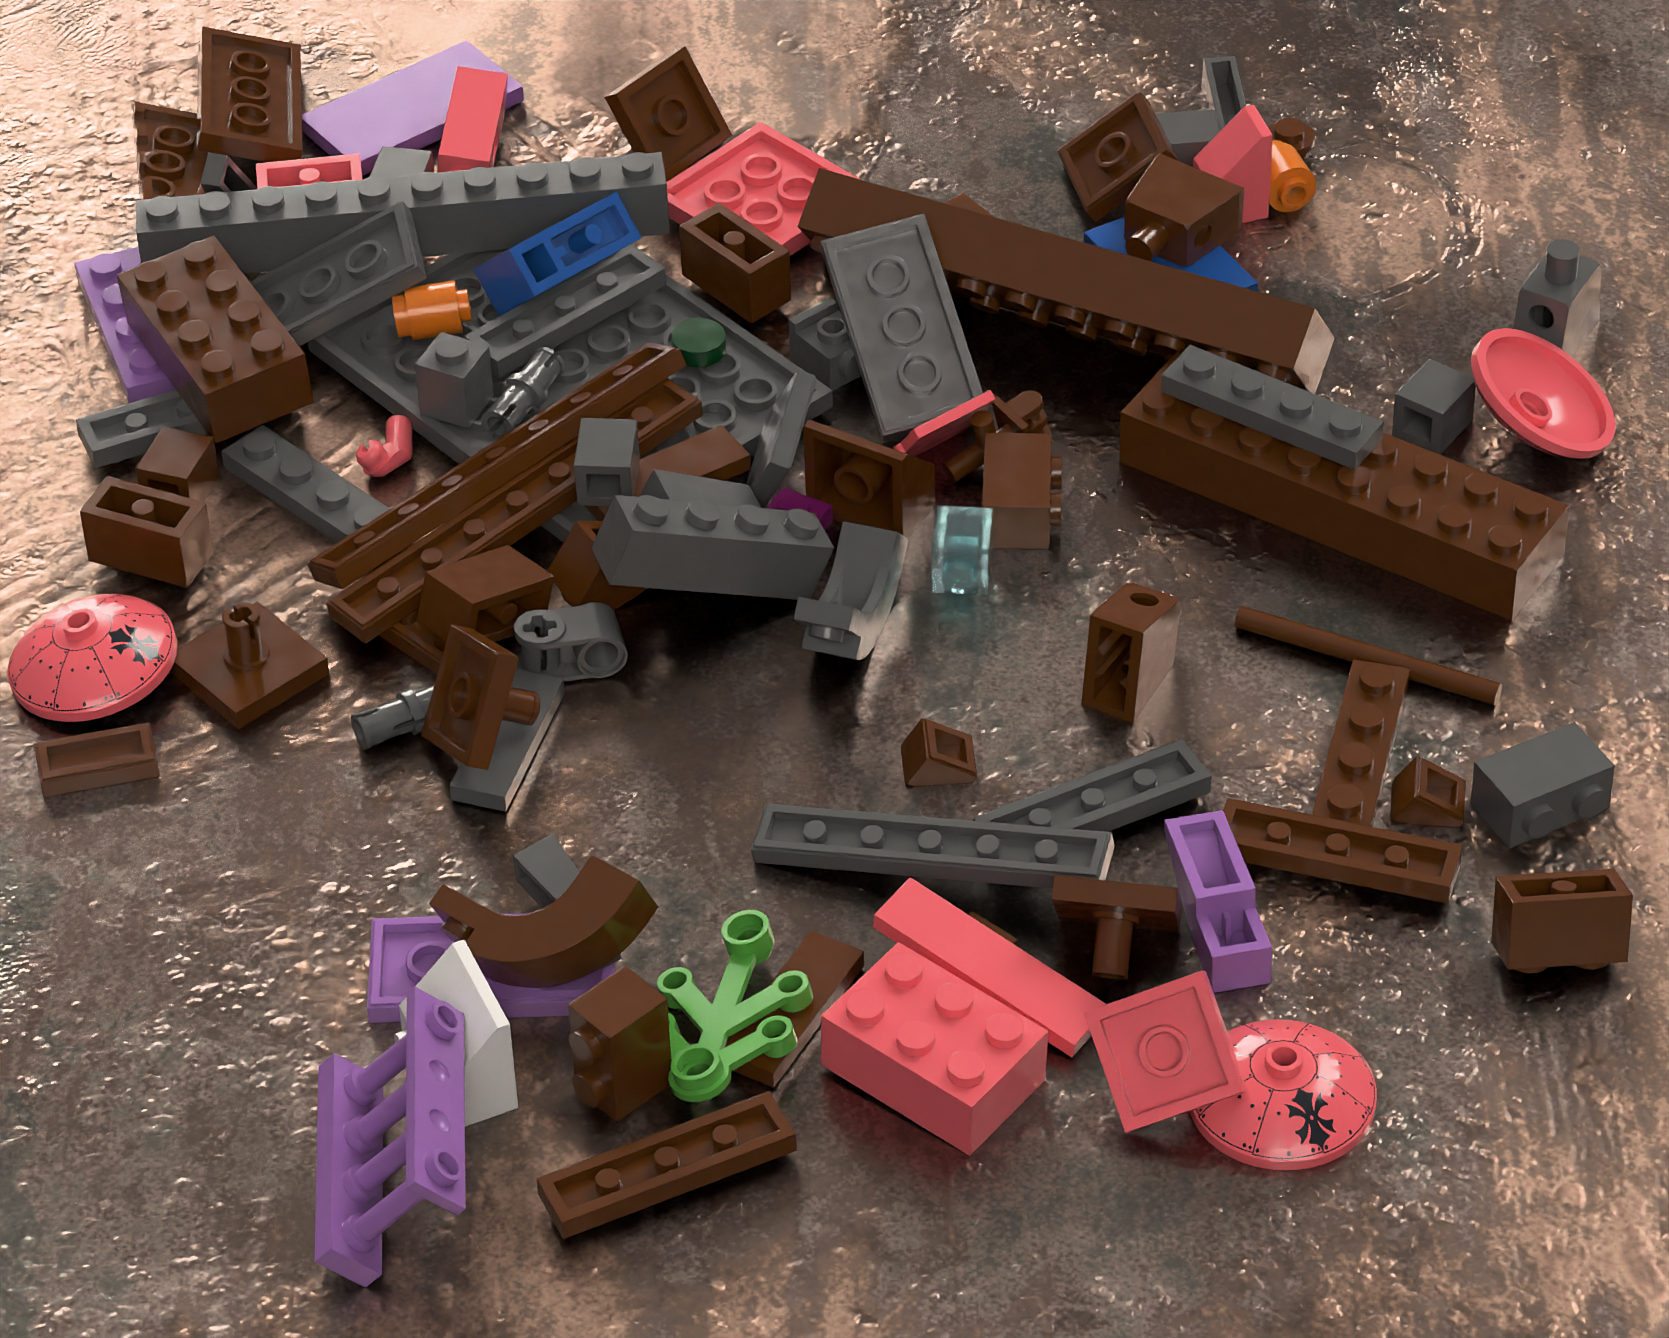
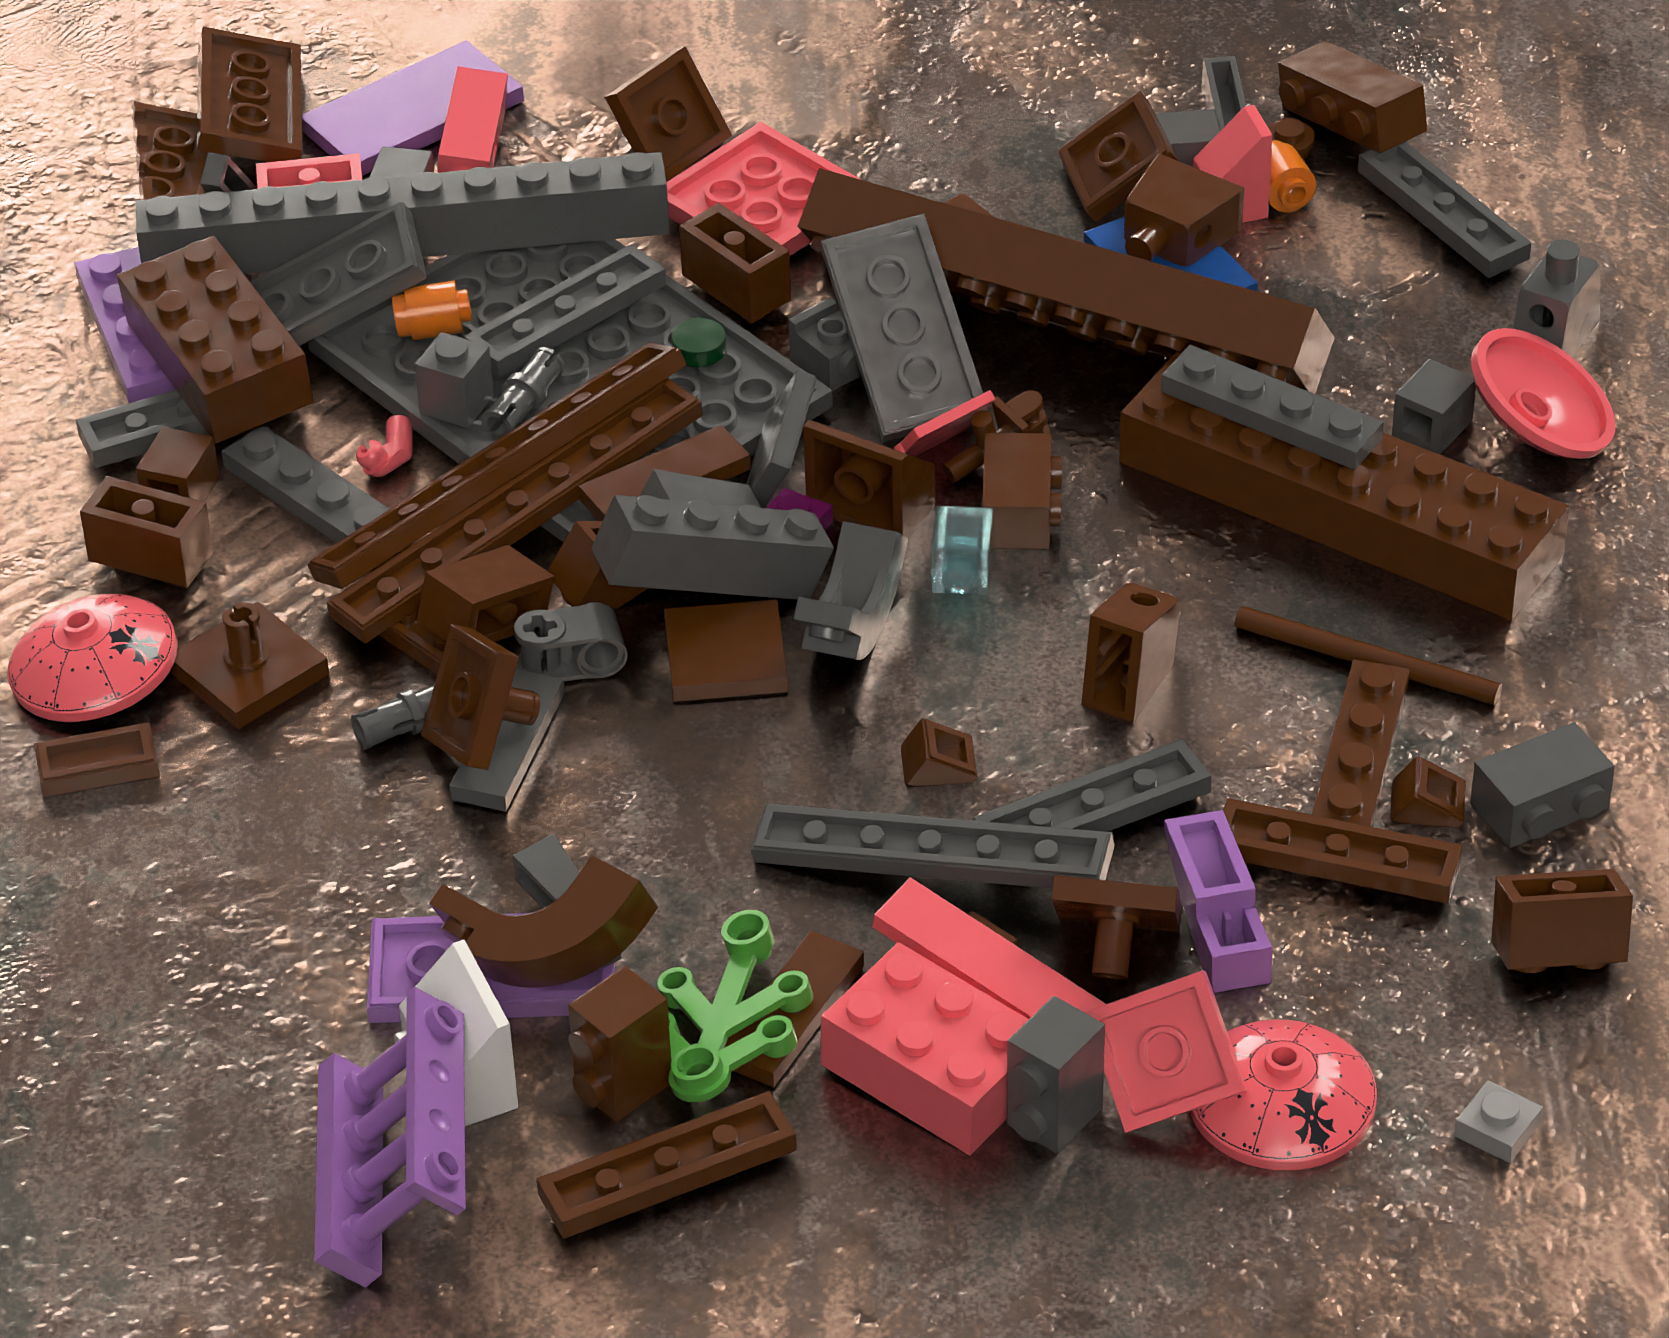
blue slope [473,192,642,316] -> none
dark grey brick [574,418,640,506] -> none
none -> reddish brown tile [664,599,788,702]
none -> dark grey brick [1007,996,1105,1154]
none -> reddish brown brick [1278,41,1427,153]
none -> dark grey plate [1358,141,1532,278]
none -> light grey plate [1455,1080,1543,1163]

